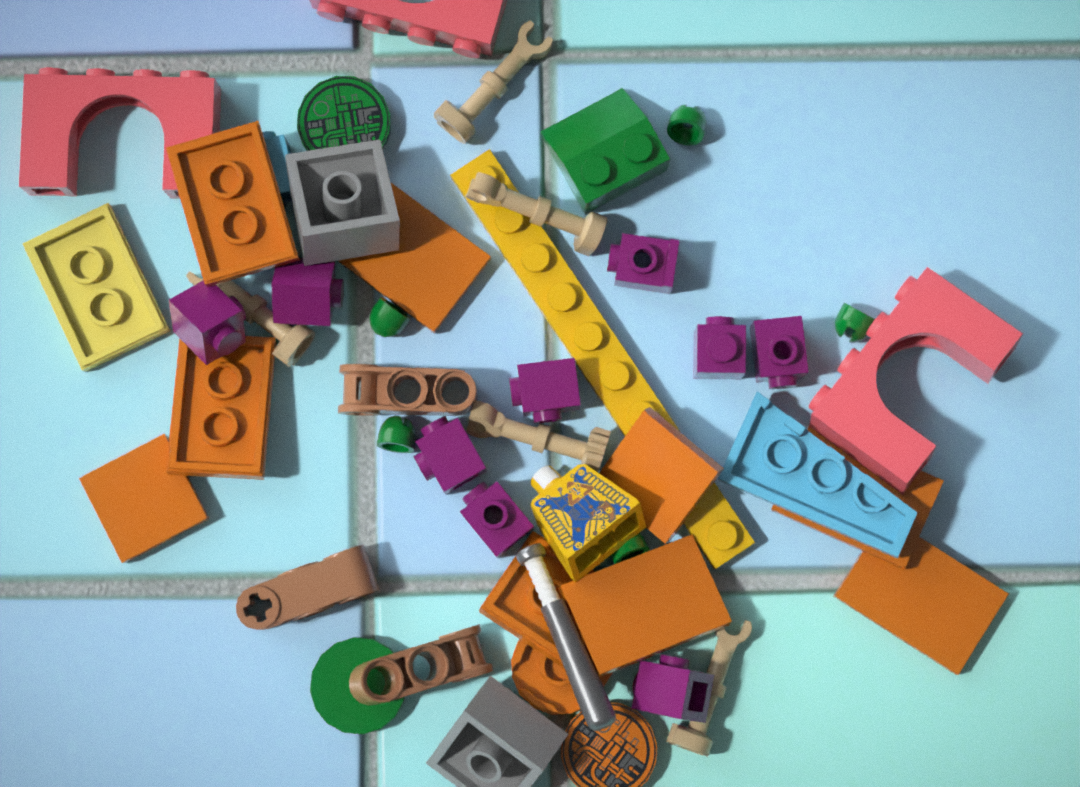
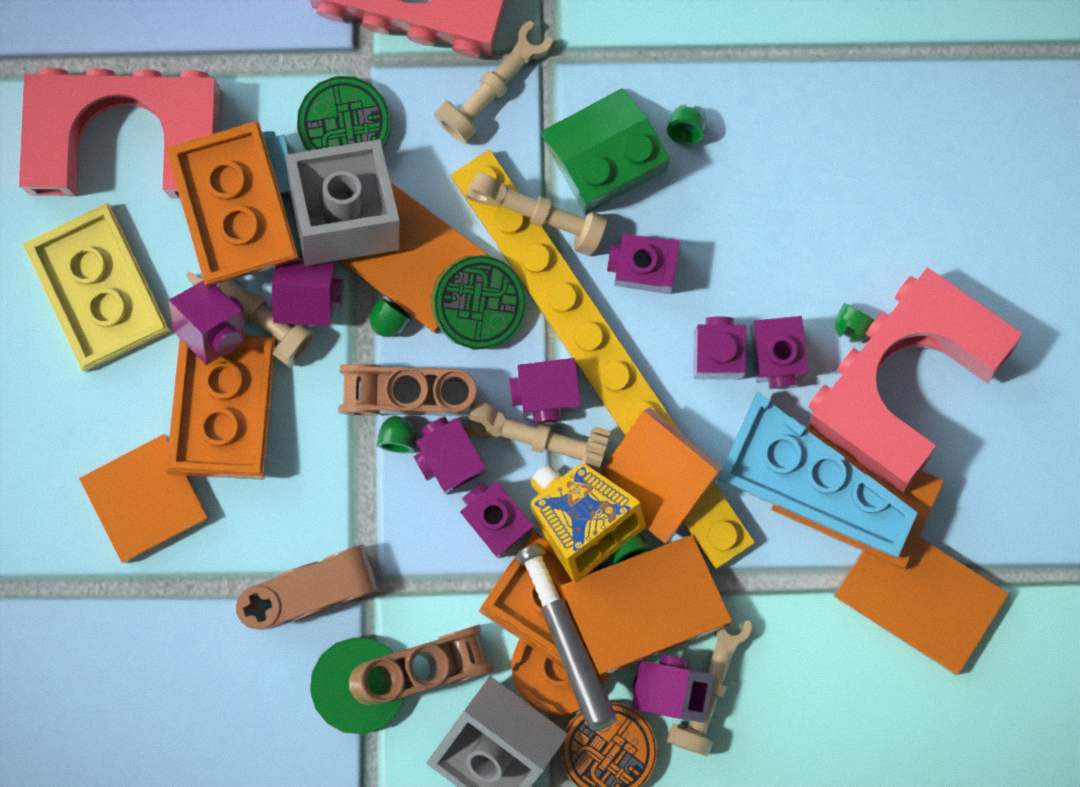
none -> tile [431,255,526,350]

